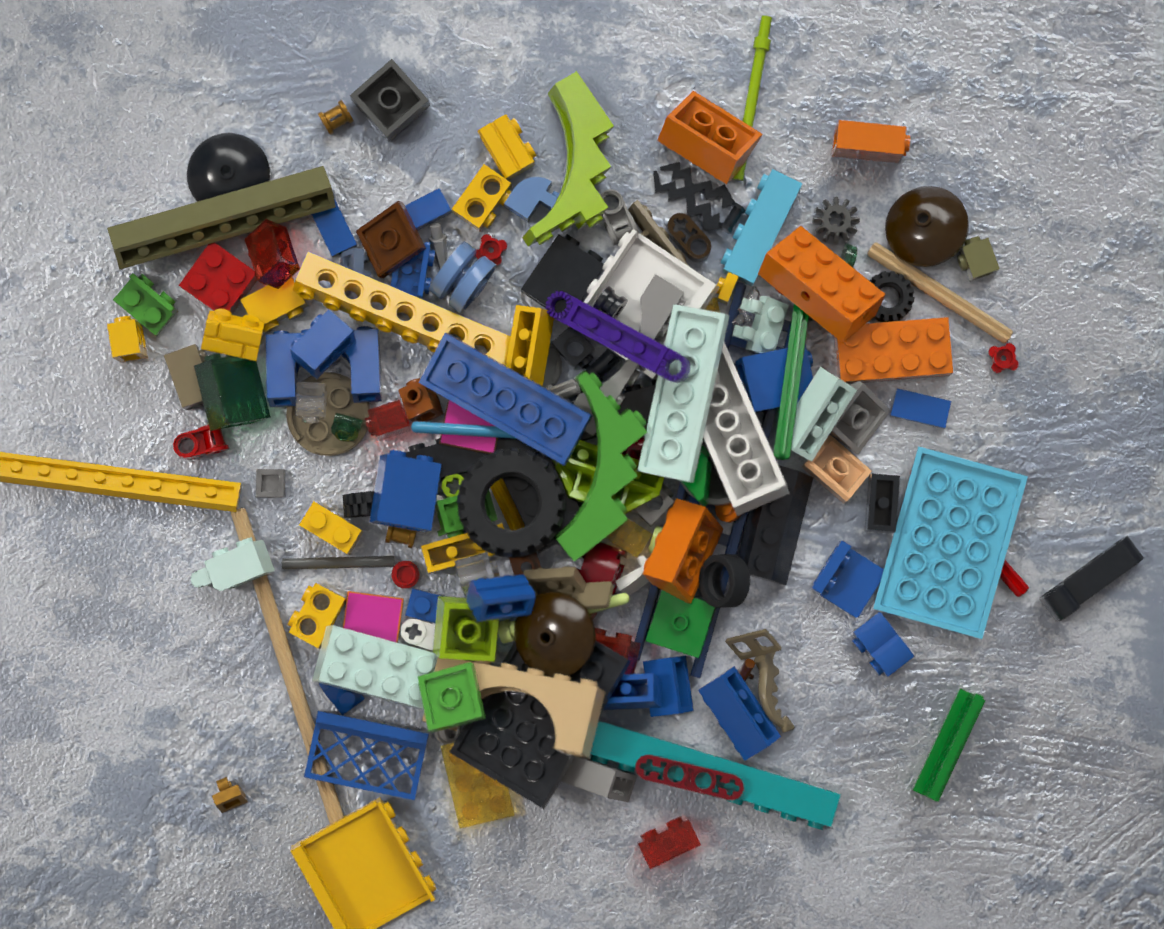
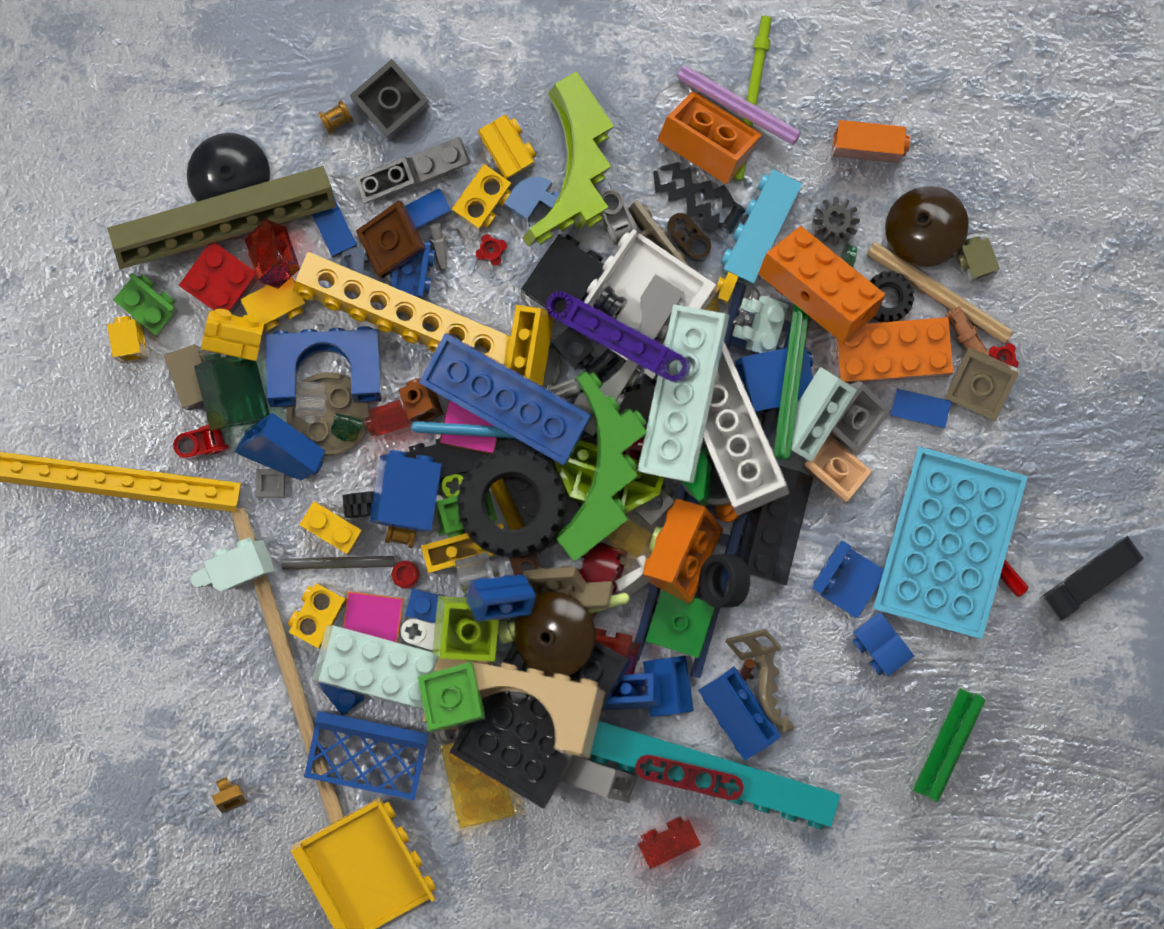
brick [290,309,356,379] -> none
medium blue wheel [429,241,497,314] -> none
black brick [864,473,900,533] -> none
none -> blue slope [235,413,325,481]
none -> dark grey slope [355,137,471,203]
none -> lavender axle [678,66,800,145]
none -> nougat pin [945,306,989,355]
none -> dark tan plate [945,347,1020,421]

